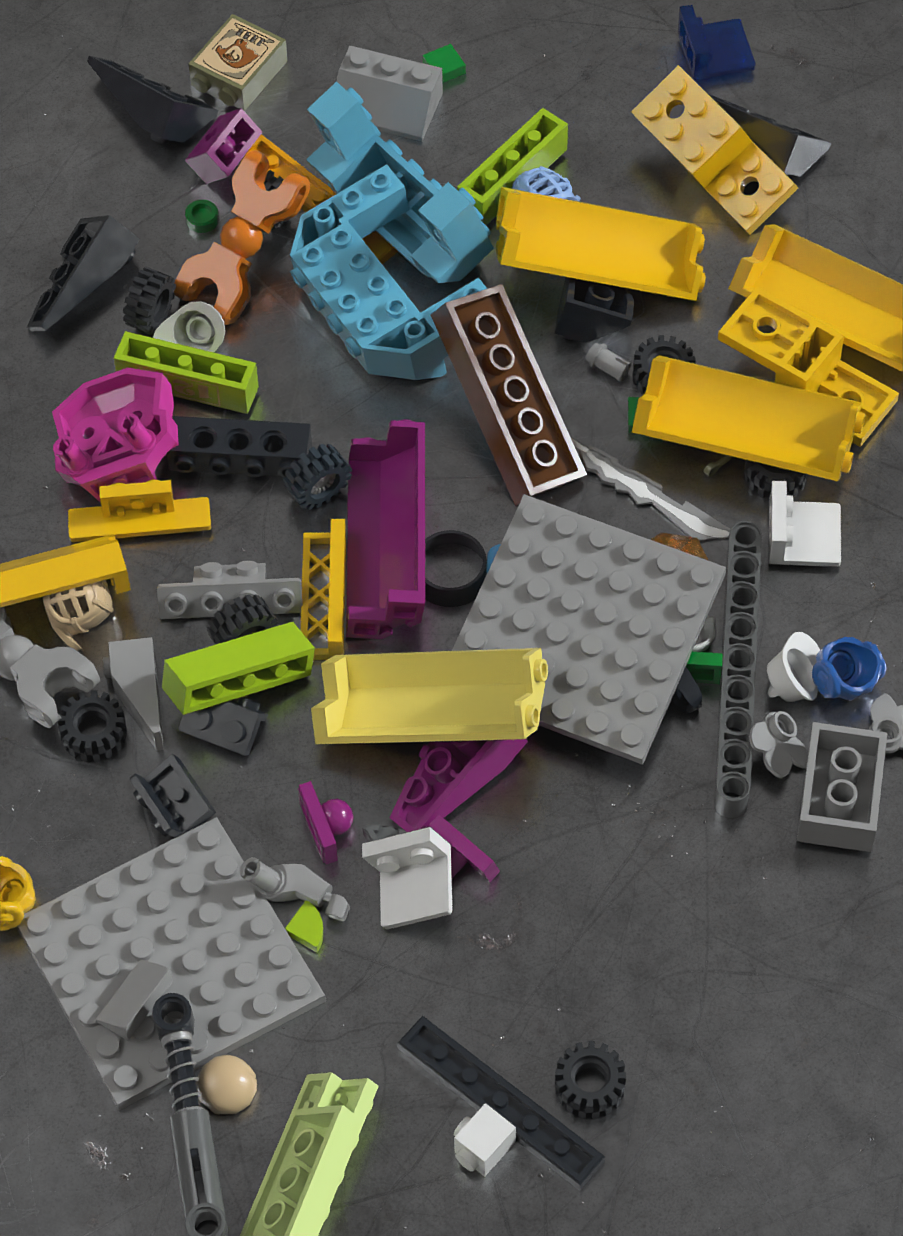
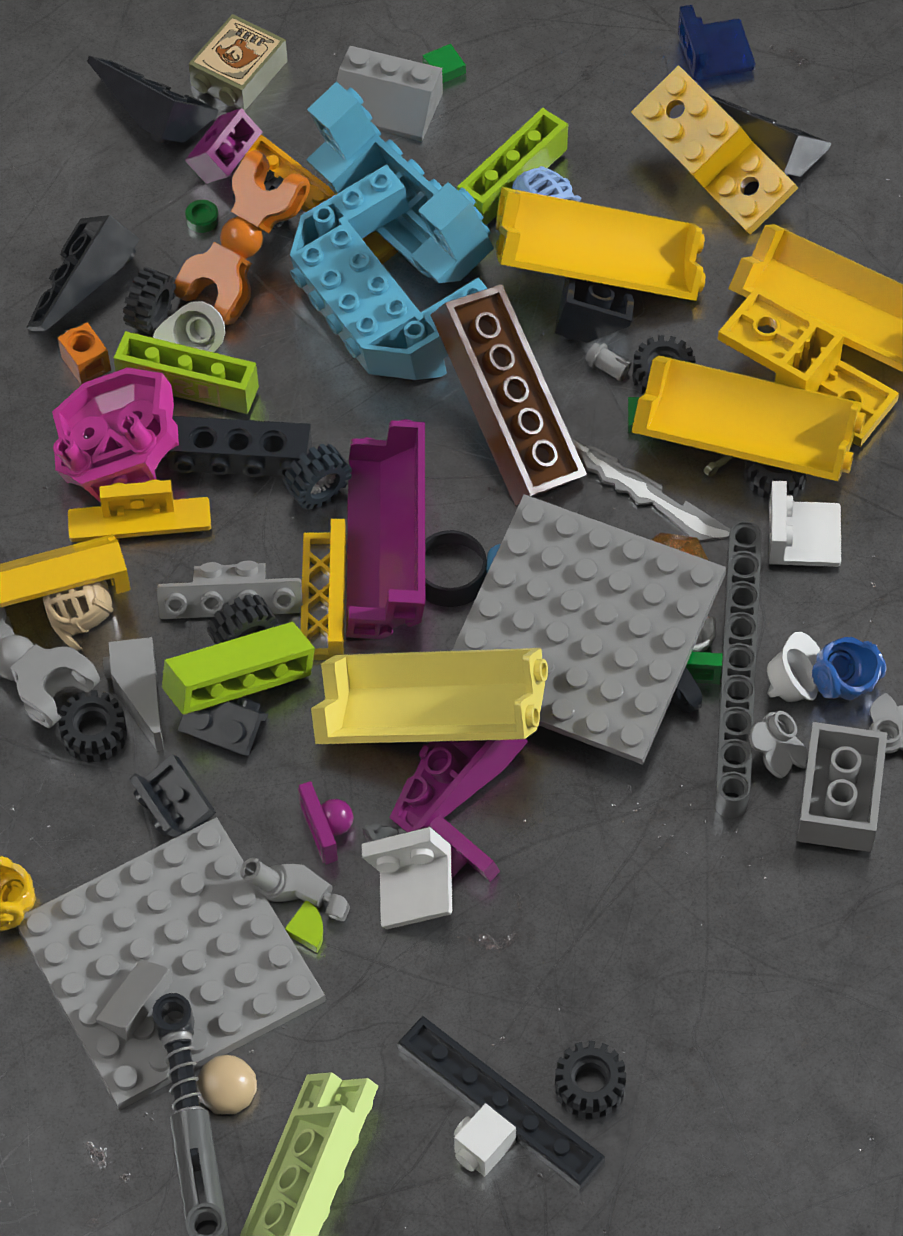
none -> orange brick [57,322,111,385]

